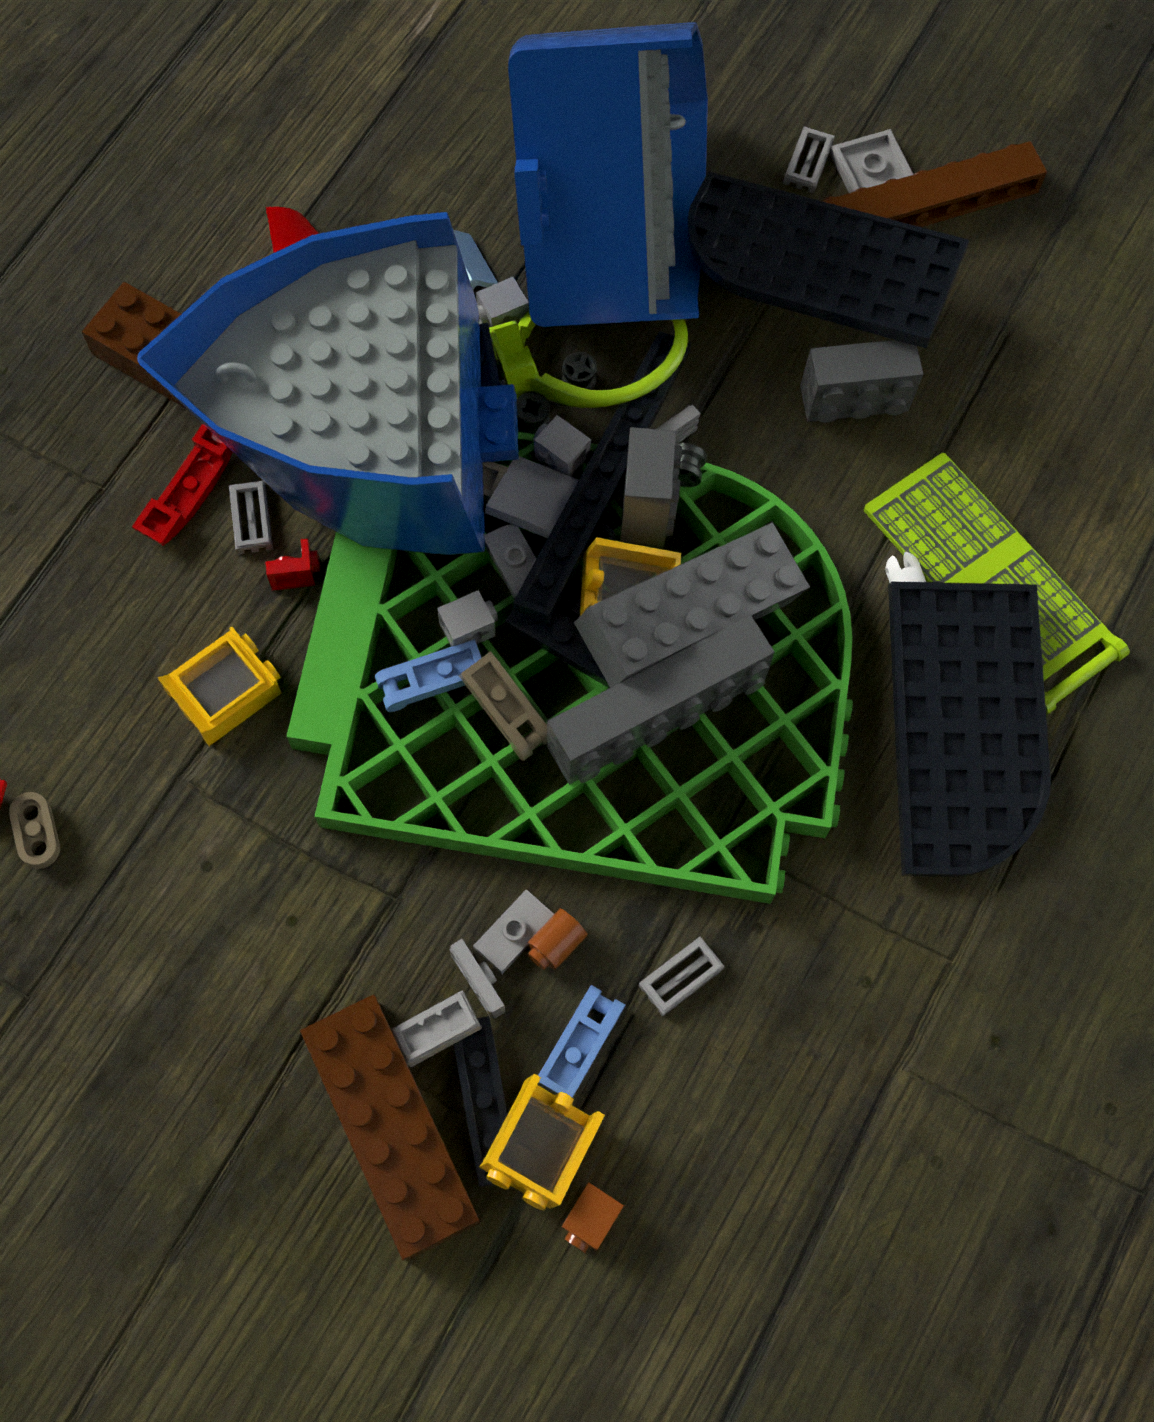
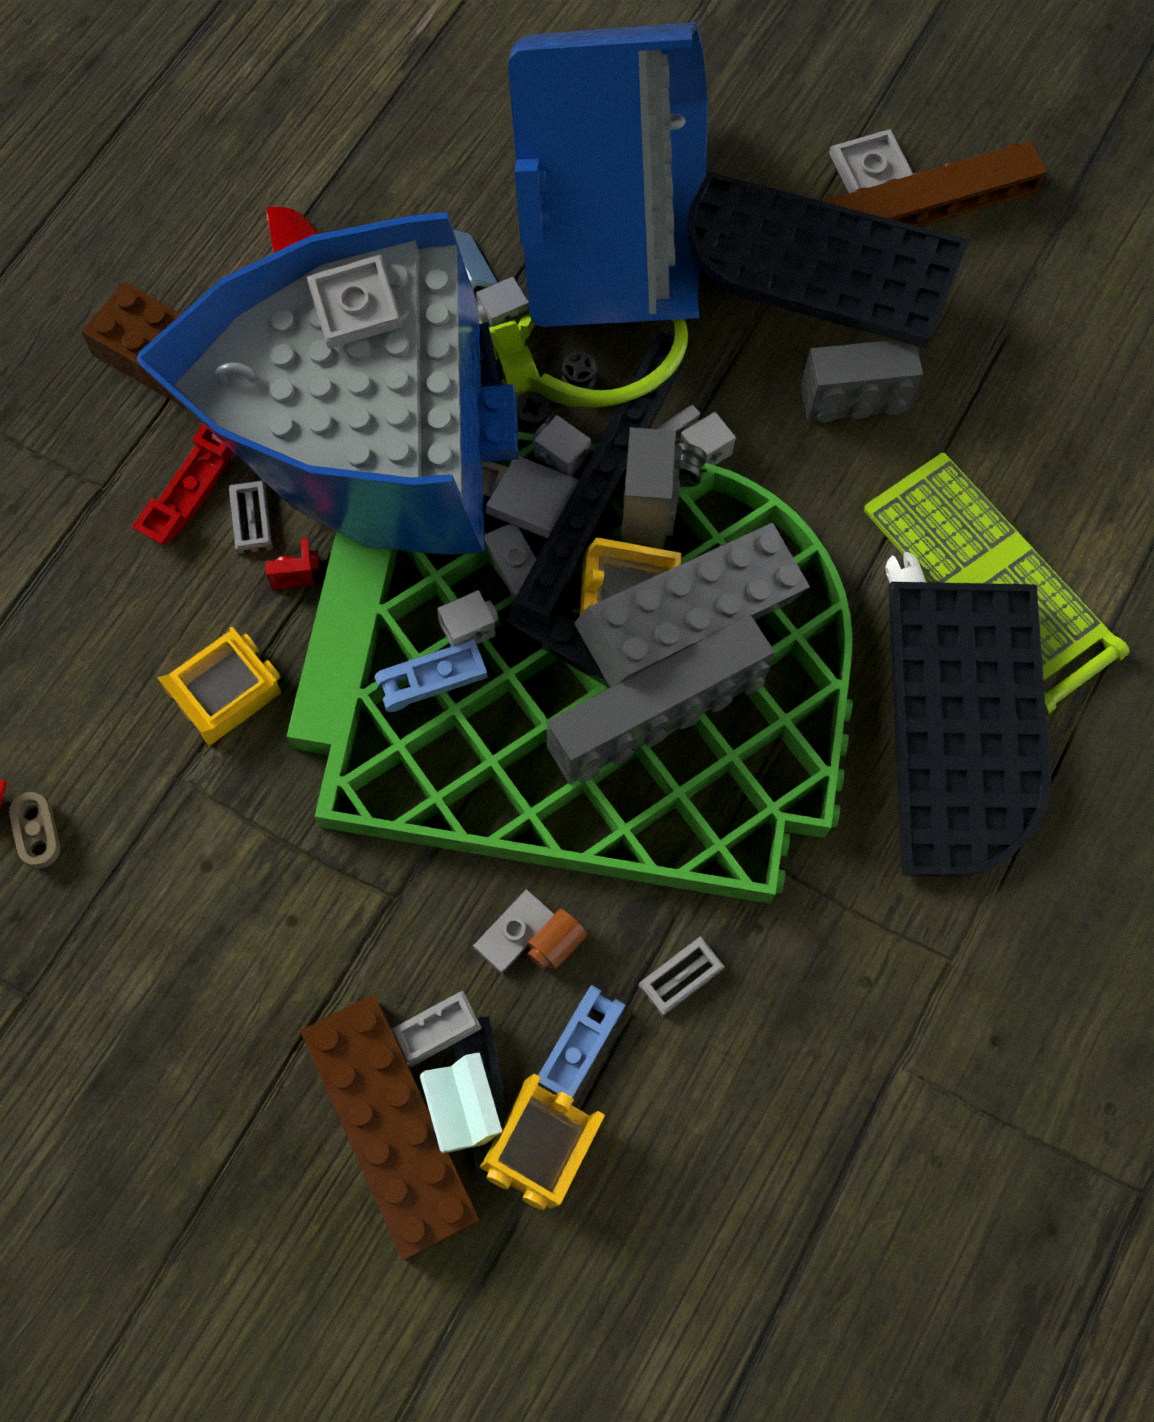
light grey plate [450,939,505,1020] -> none
dark tan plate [459,651,547,761] -> none
dark orange brick [561,1182,624,1253] -> none
light grey tile [783,127,835,193] -> none
none -> light grey tile [306,254,403,349]
none -> light aqua panel [420,1053,502,1153]
none -> light grey brick [679,412,736,465]

